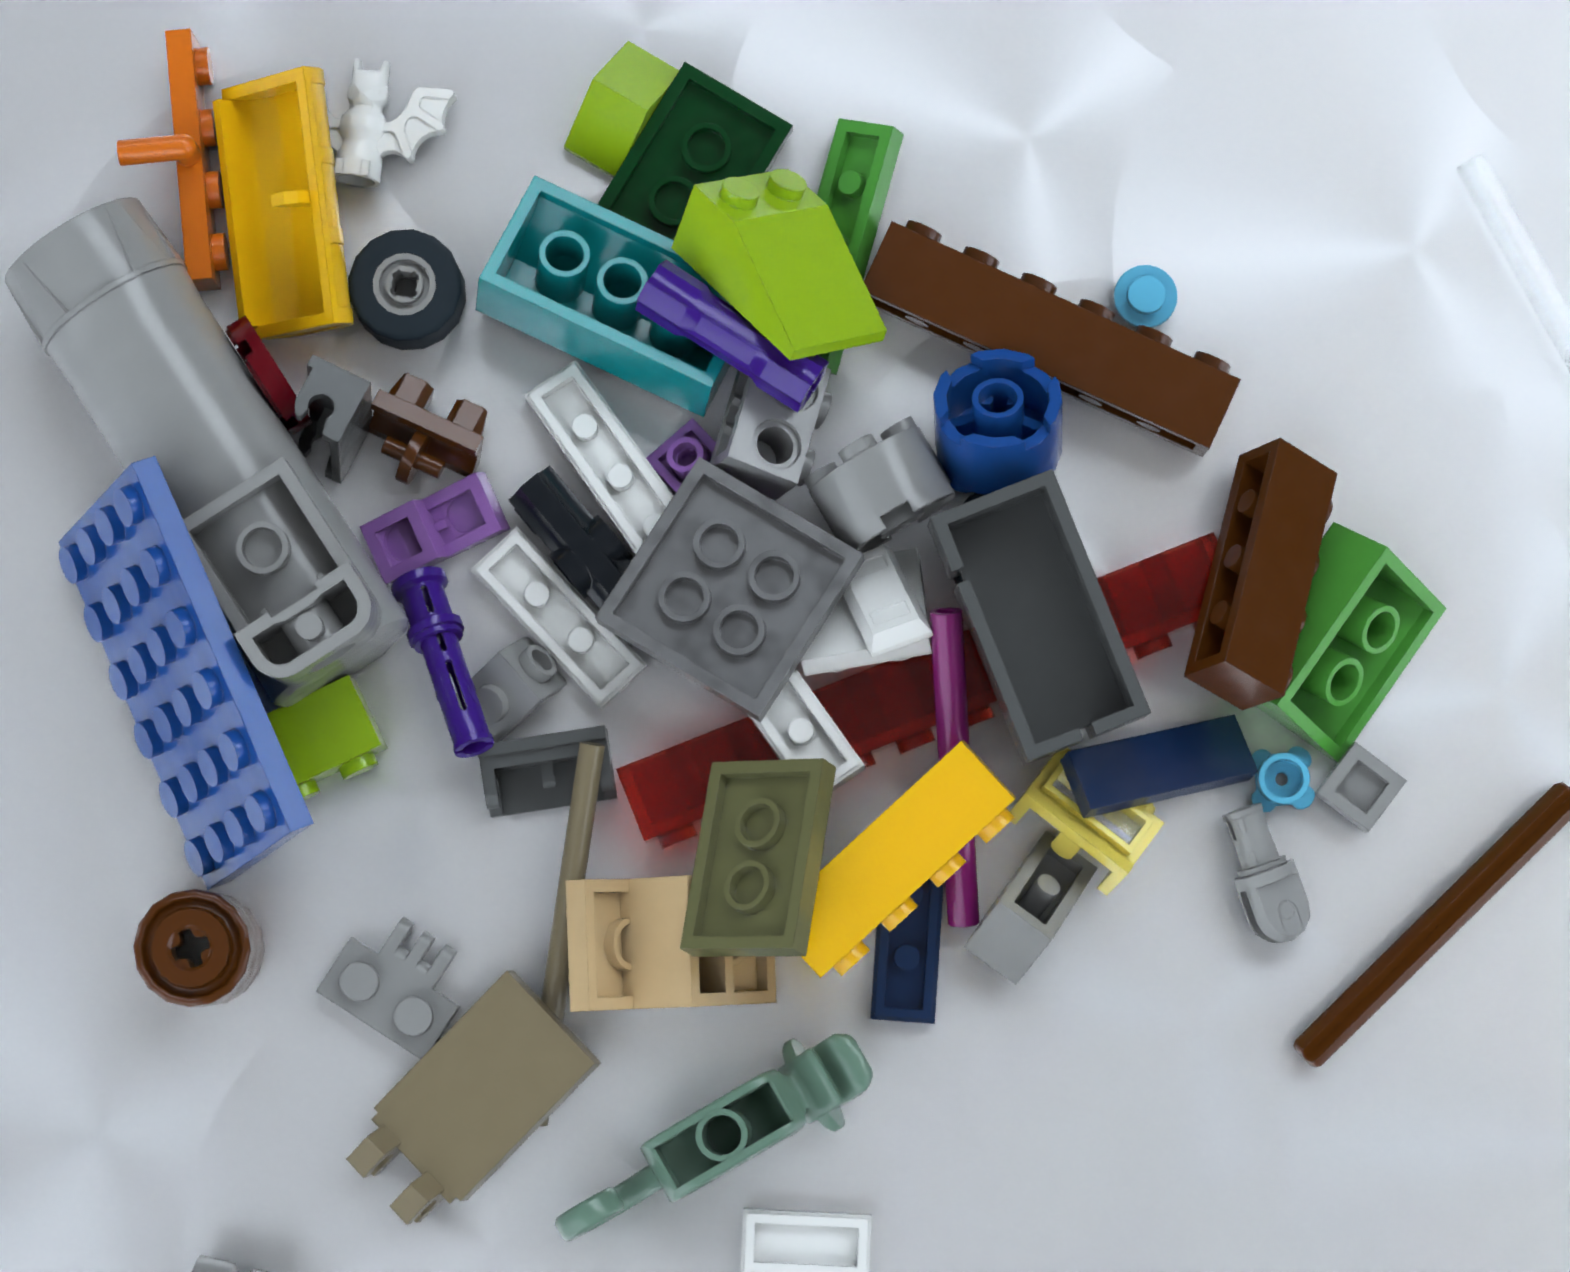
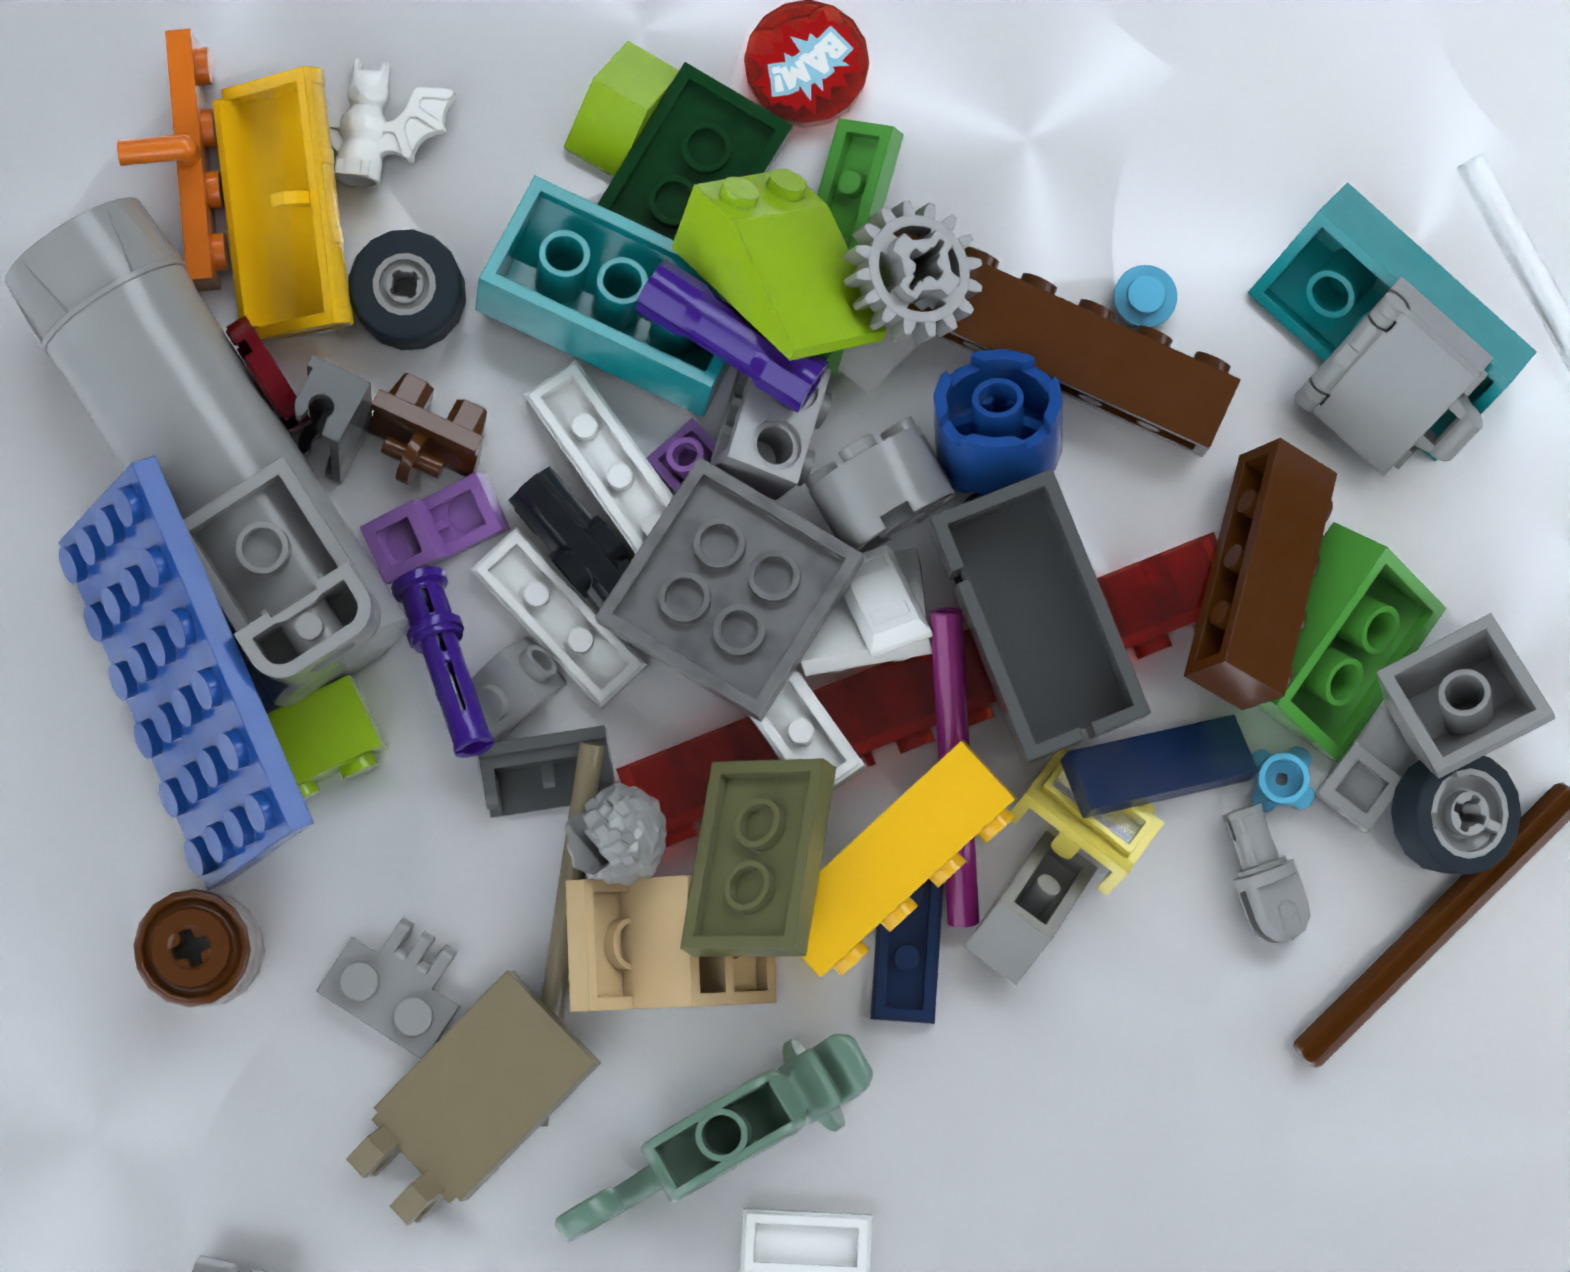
none -> light grey piece [565,781,667,886]
none -> tile [744,0,870,128]
none -> light grey gear [844,200,982,344]
none -> teal slope [1247,182,1537,461]
none -> light grey piece [1295,277,1493,476]
none -> light grey slope [1376,613,1555,779]
none -> wheel [1391,756,1521,875]

